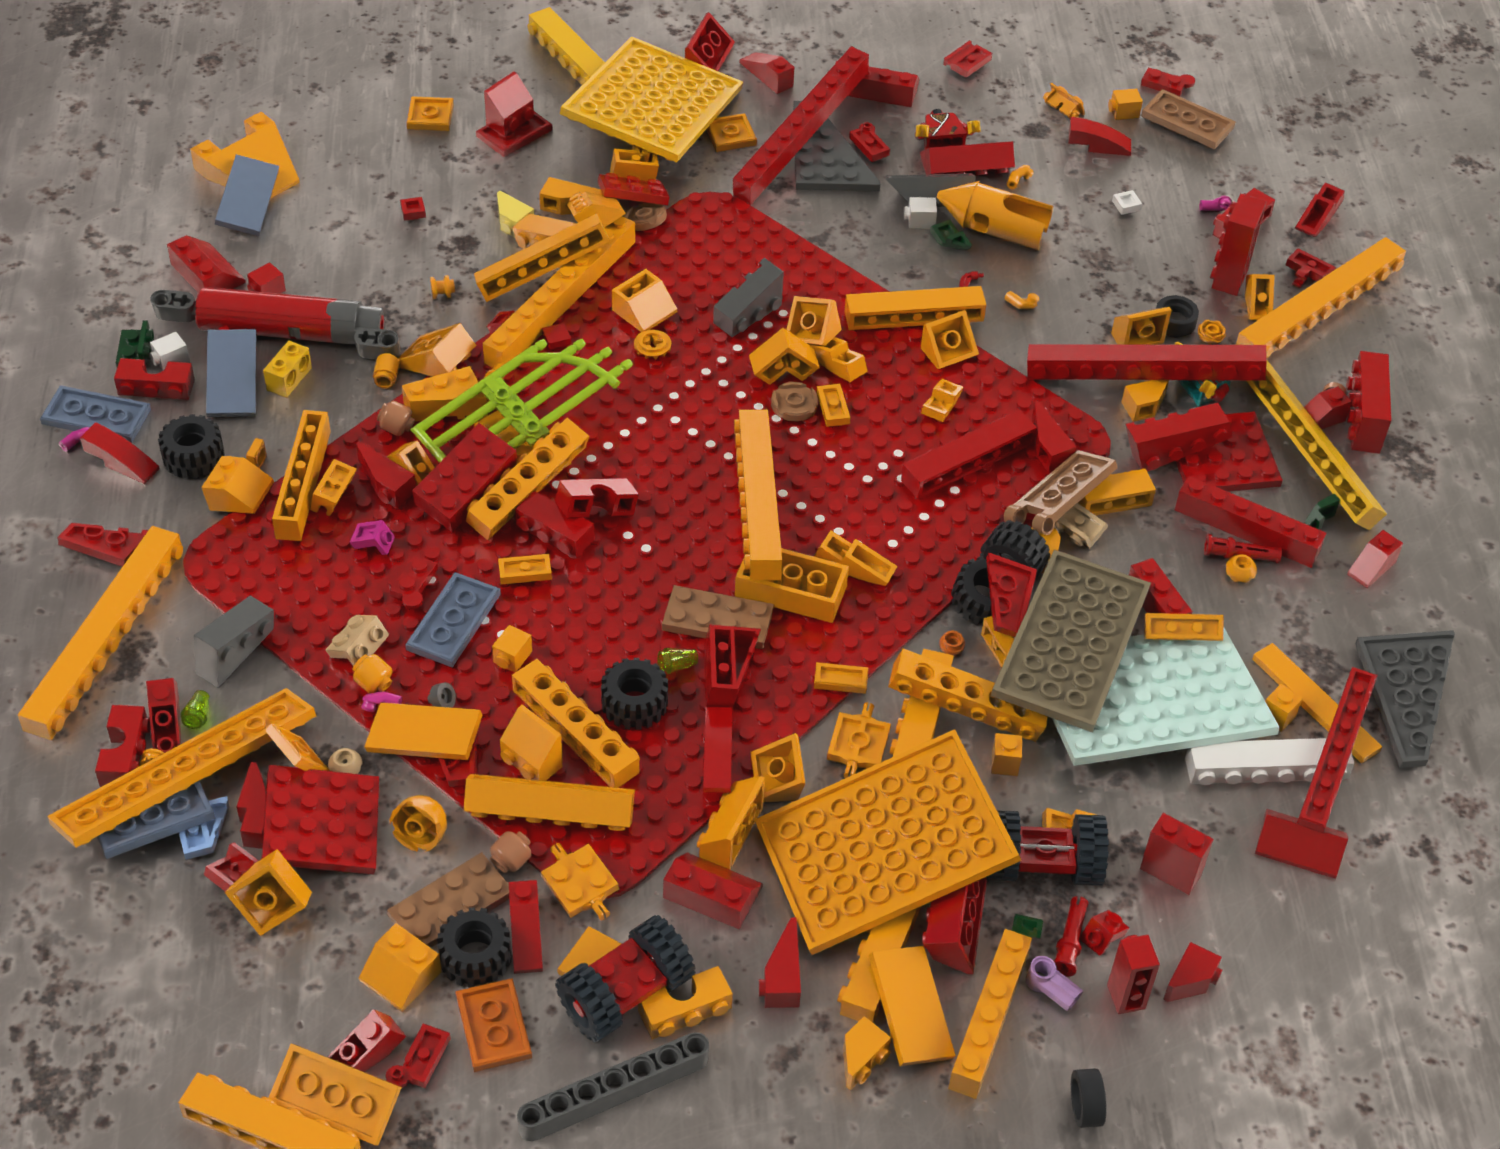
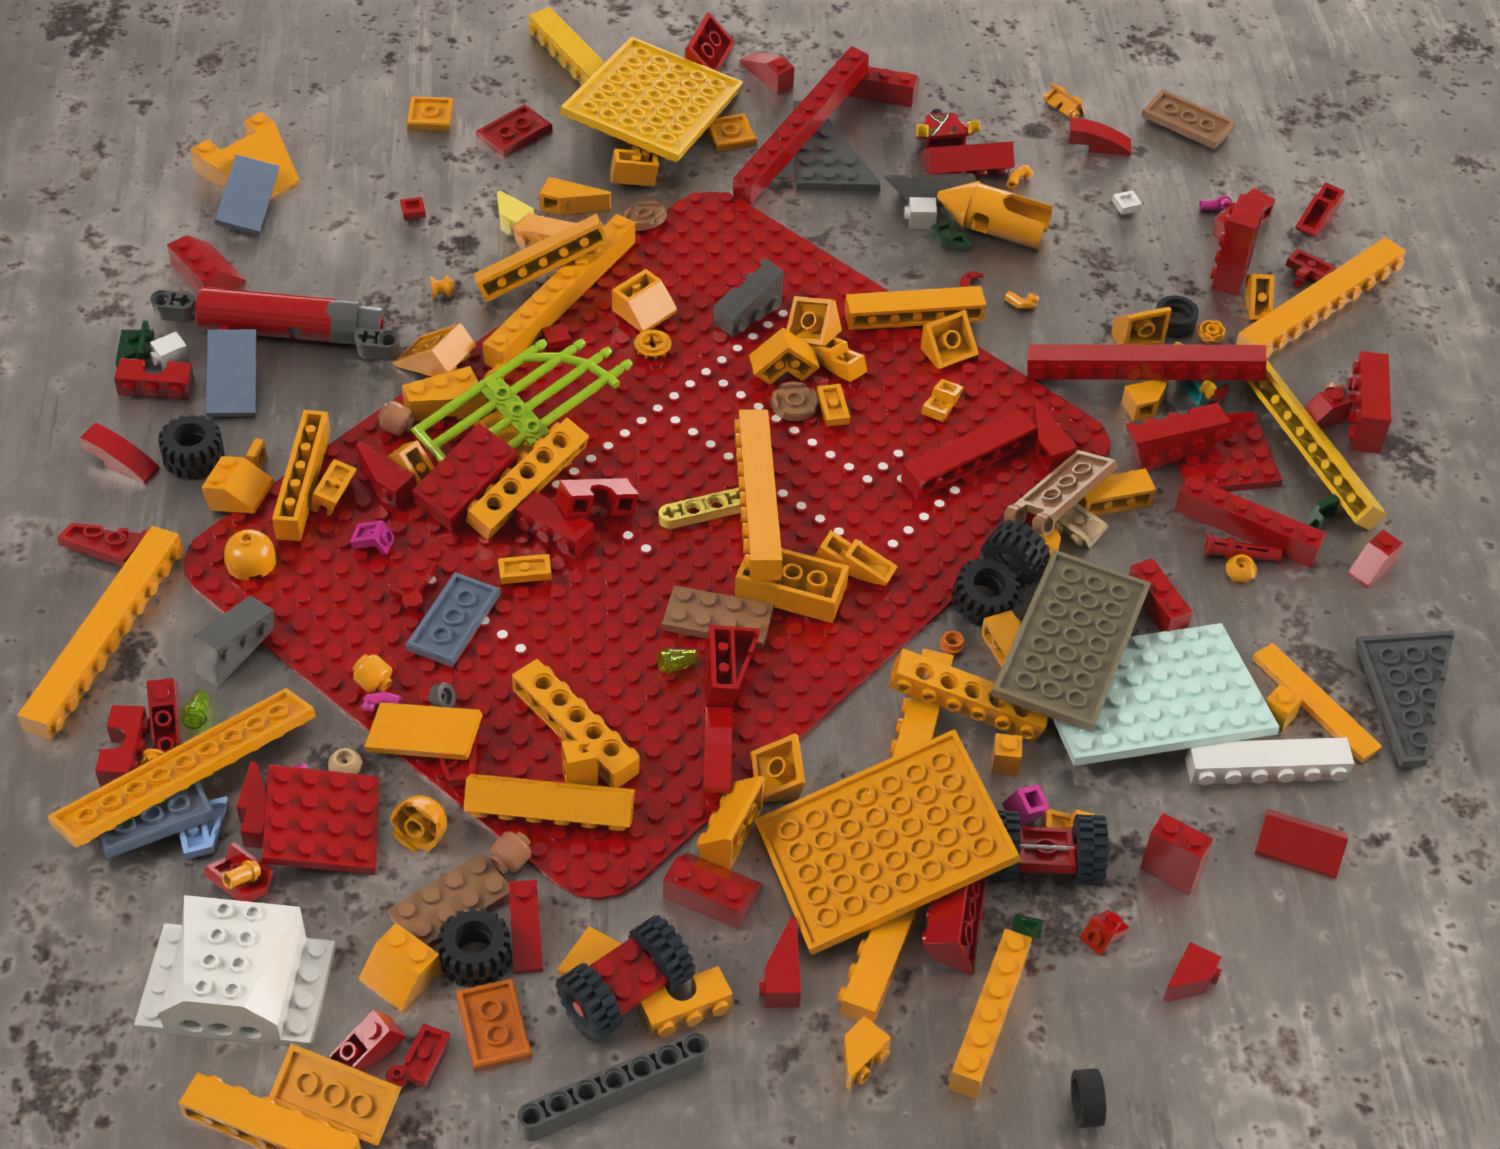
sand blue tile [40,385,151,443] -> none
dark pink arm [59,427,90,452] -> none
light orange slope [225,849,312,936] -> none
red brick [247,262,286,294] -> none
yellow brick [263,340,312,398] -> none
light orange tile [265,724,329,771] -> none
tan bracket [326,615,389,666] -> none
light orange brick [373,353,400,389] -> none
slope [484,71,534,136] -> none
red plate [486,310,515,334] -> none
light orange brick [492,625,532,672] -> none
light orange slope [500,705,563,781] -> none
light orange plate [541,843,619,920] -> none
light orange slope [567,192,626,228] -> none
red plate [598,173,670,206] -> none
black tyre [601,658,668,730] -> none
light orange tile [814,662,868,694] -> none
light orange plate [827,702,891,778] -> none
red hinge [849,122,890,162] -> none
light orange tile [869,946,956,1066] -> none
red plate [943,40,993,78] -> none
red wing [986,553,1037,638] -> none
lavender piece [1026,956,1083,1011] -> none
red pin [1053,896,1089,977] -> none
red brick [1107,934,1160,1014] -> none
light orange brick [1108,88,1143,120] -> none
red hinge [1141,67,1195,97] -> none
light orange tile [1144,613,1224,641] -> none
red tile [1297,667,1378,833] -> none
none -> white wedge [134,895,336,1049]
none -> light orange pin [222,860,261,889]
none -> light orange cylinder [224,529,276,580]
none -> light orange hinge [561,739,598,786]
none -> light yellow beam [659,488,741,529]
none -> dark pink brick [1002,784,1050,826]

